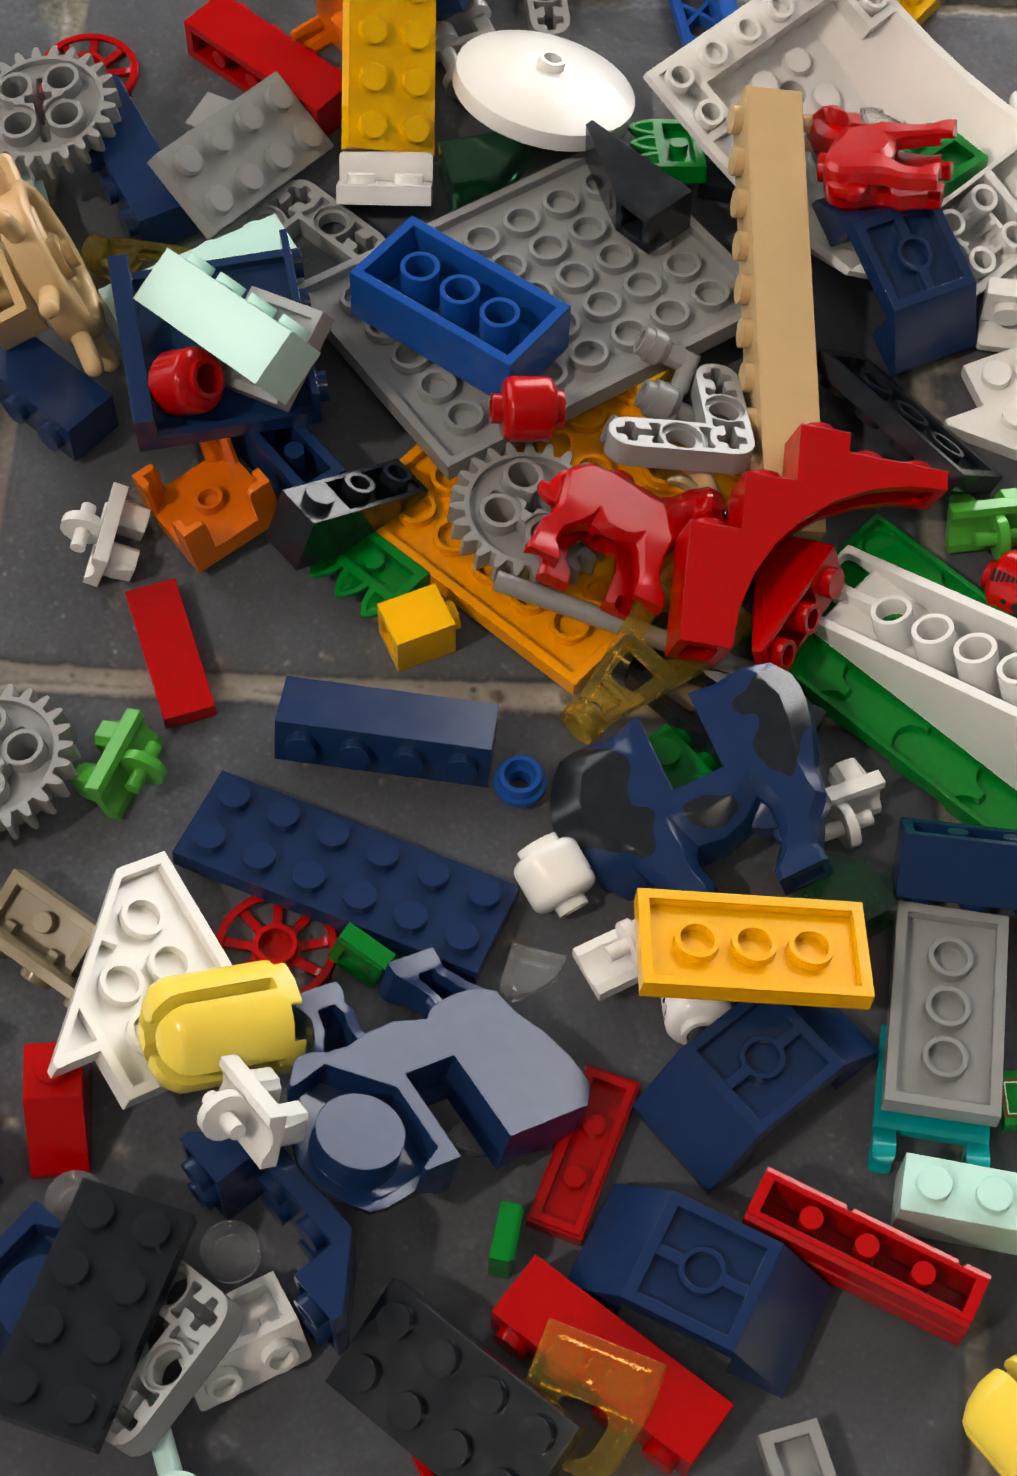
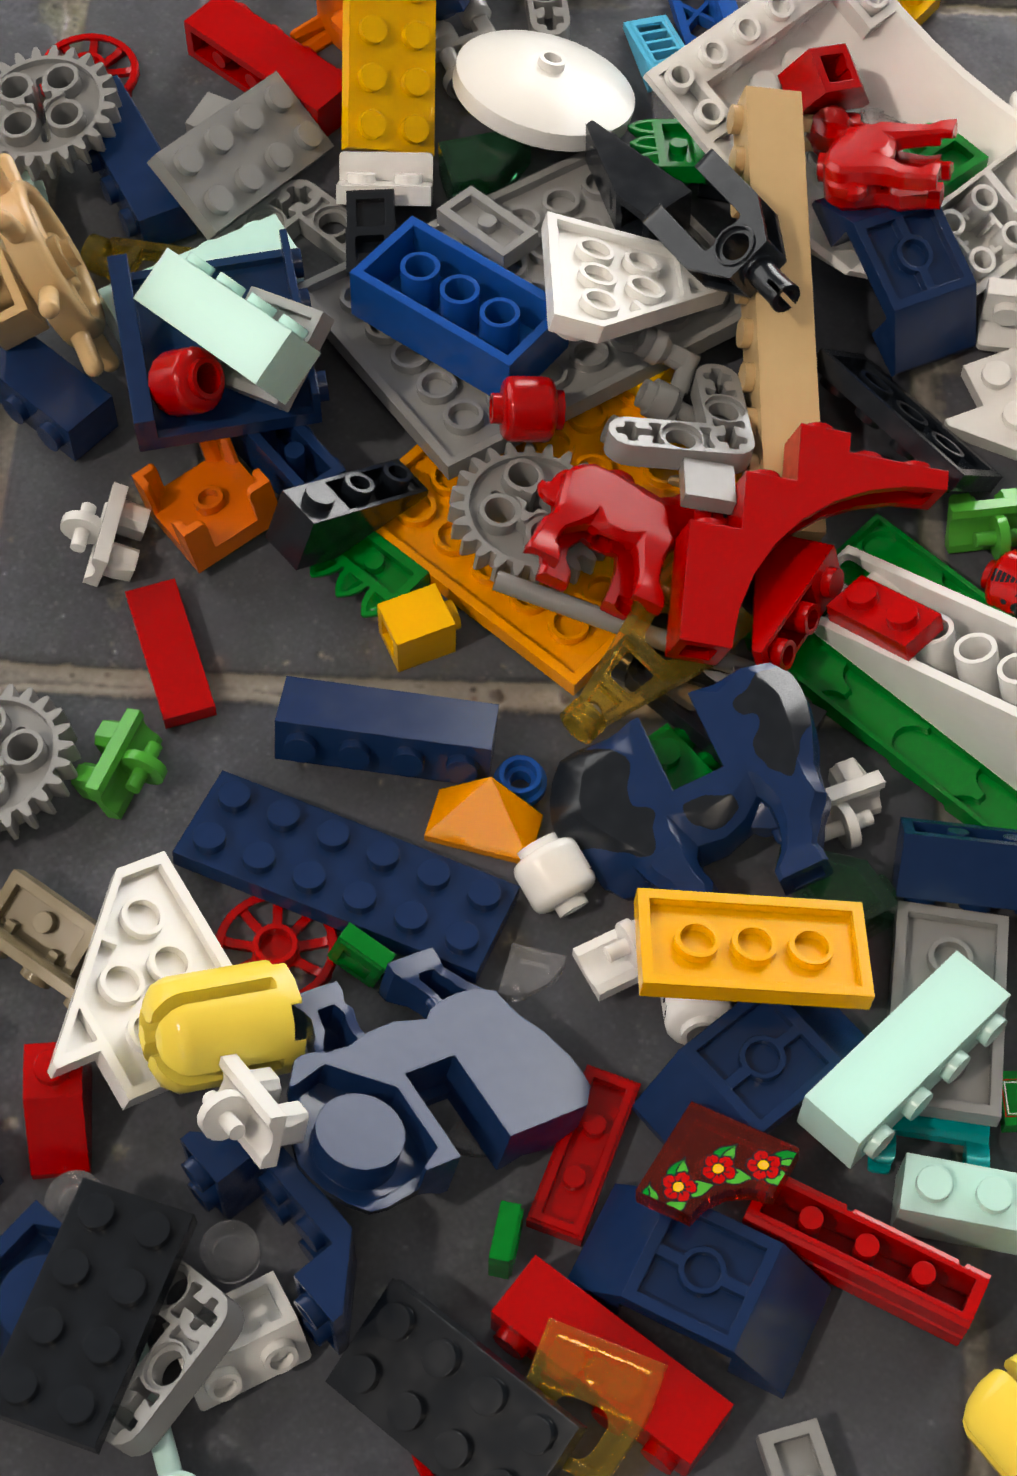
none -> black slope [345,189,396,276]
none -> light orange slope [424,777,543,864]
none -> light grey plate [436,186,539,269]
none -> white wing [541,211,727,344]
none -> medium azure slope [623,14,685,93]
none -> clear red tile [636,1101,800,1227]
none -> black piece [641,148,800,313]
none -> tile [679,457,737,515]
none -> red slope [777,43,870,115]
none -> light aqua brick [797,951,1011,1169]
none -> red plate [826,575,944,661]

